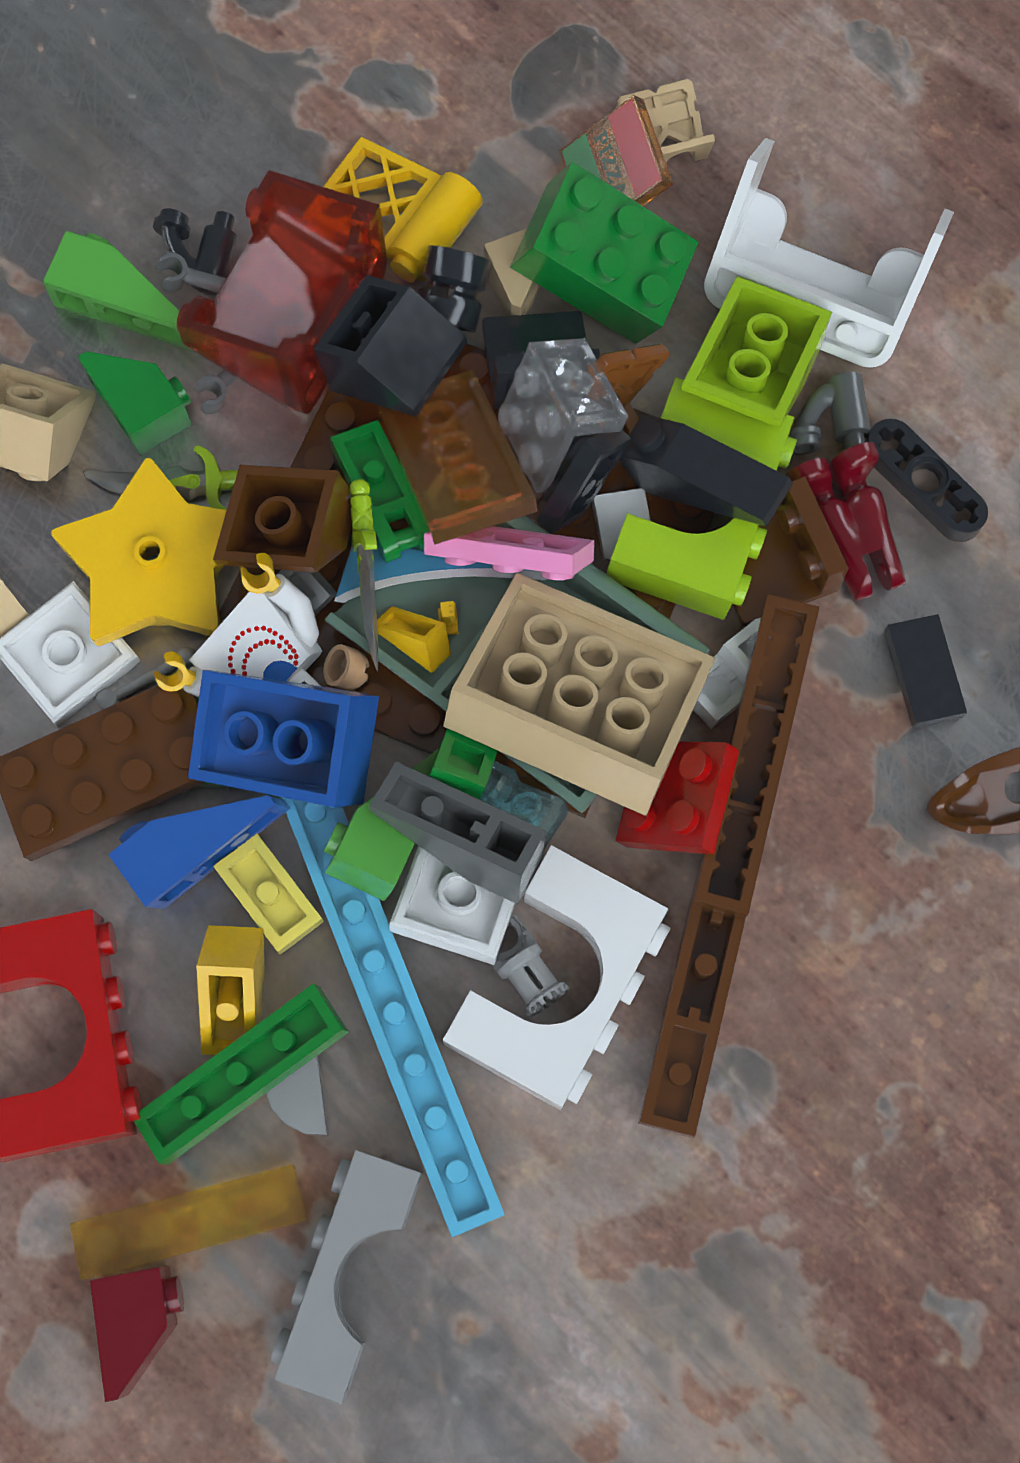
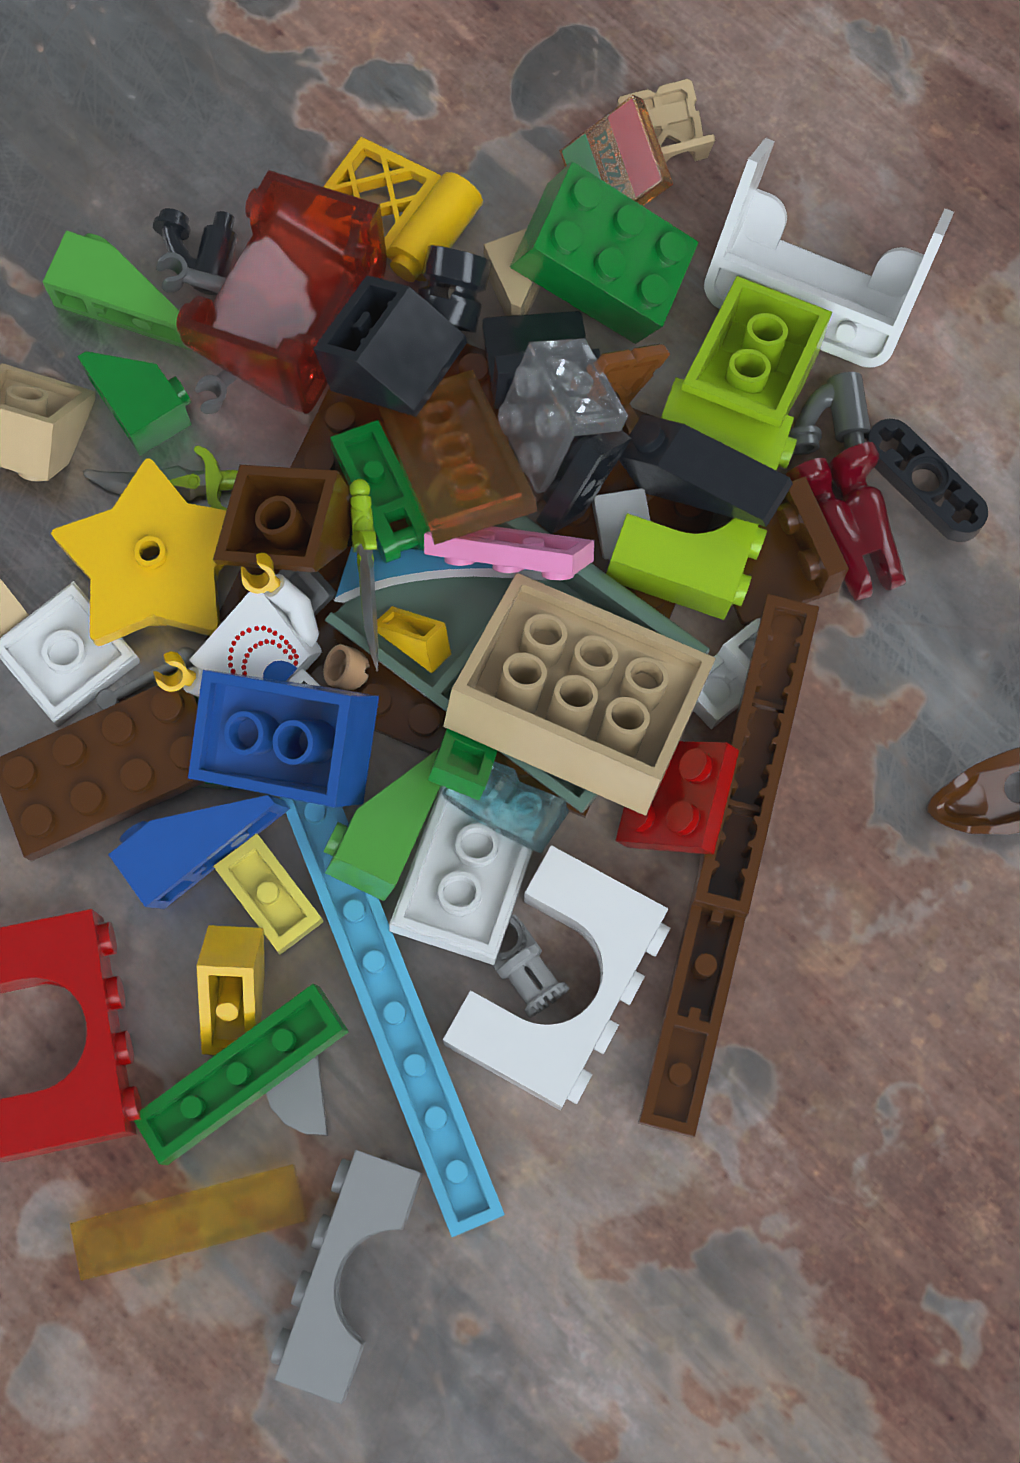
dark red slope [90,1266,184,1402] -> none
dark grey slope [369,761,546,904] -> none
yellow piece [438,601,459,635] -> none
black tile [884,614,967,728] -> none

